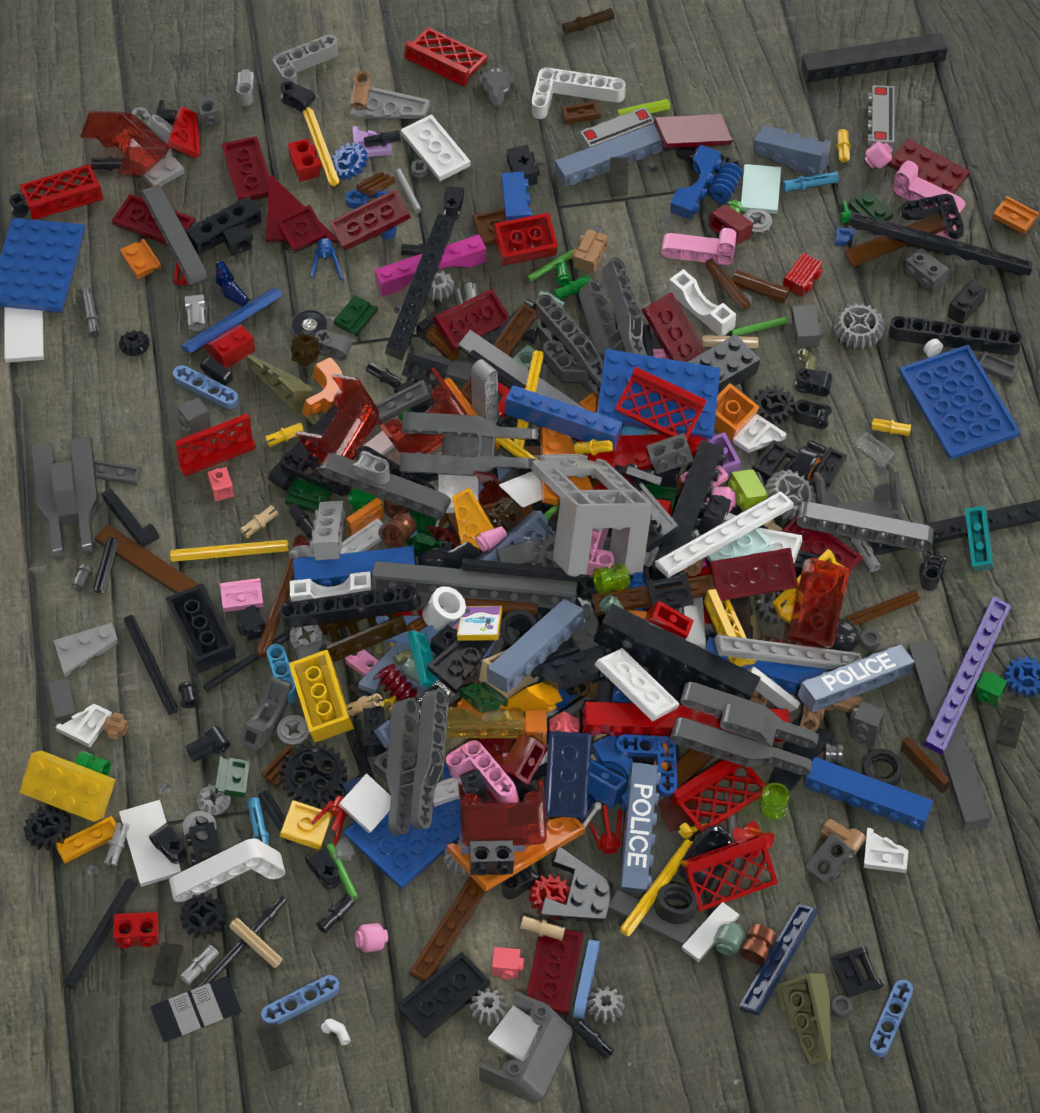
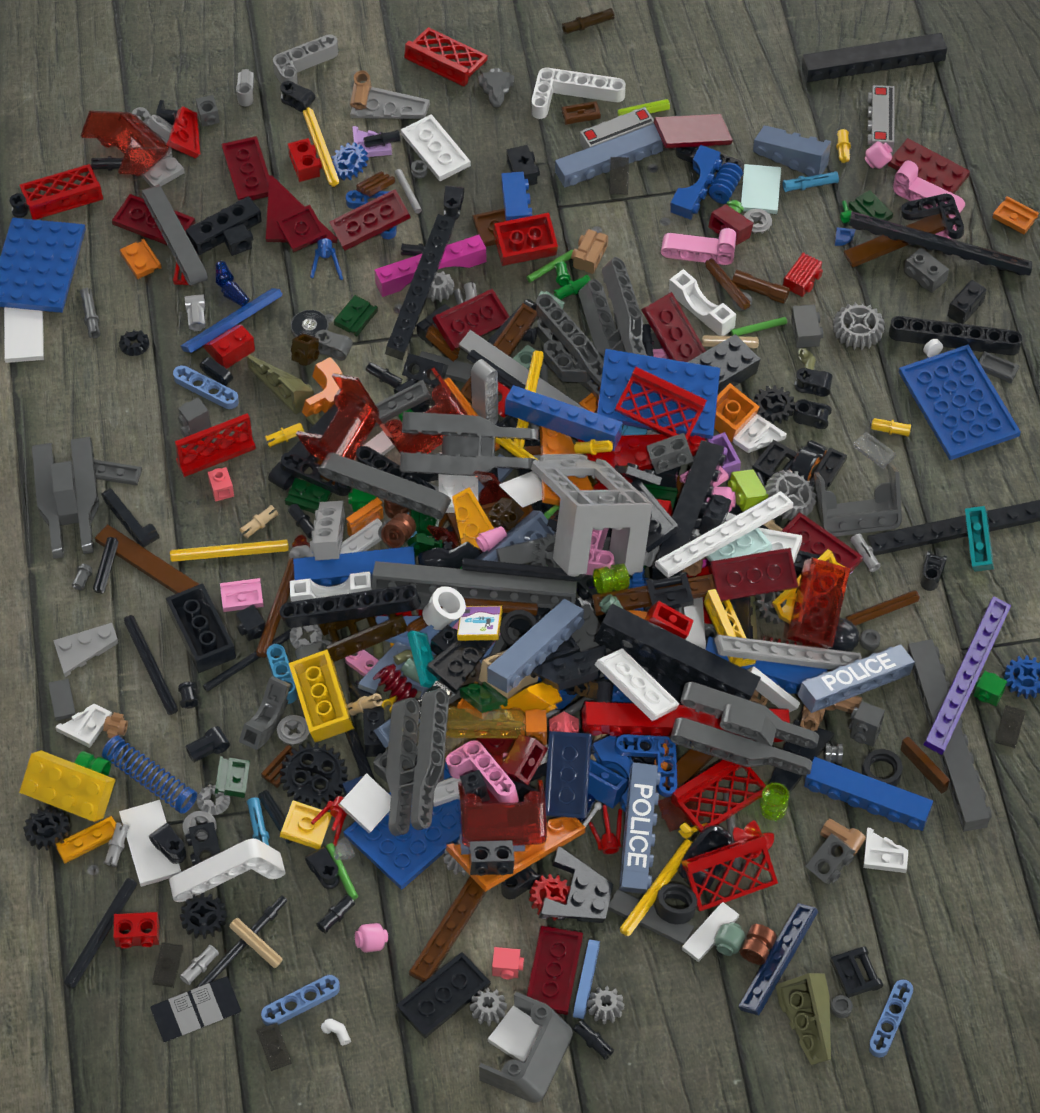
light grey piece [351,451,390,485] -> none
tan pin [520,916,565,941] -> none
beam [797,502,934,552] -> none
none -> blue piece [102,736,197,814]

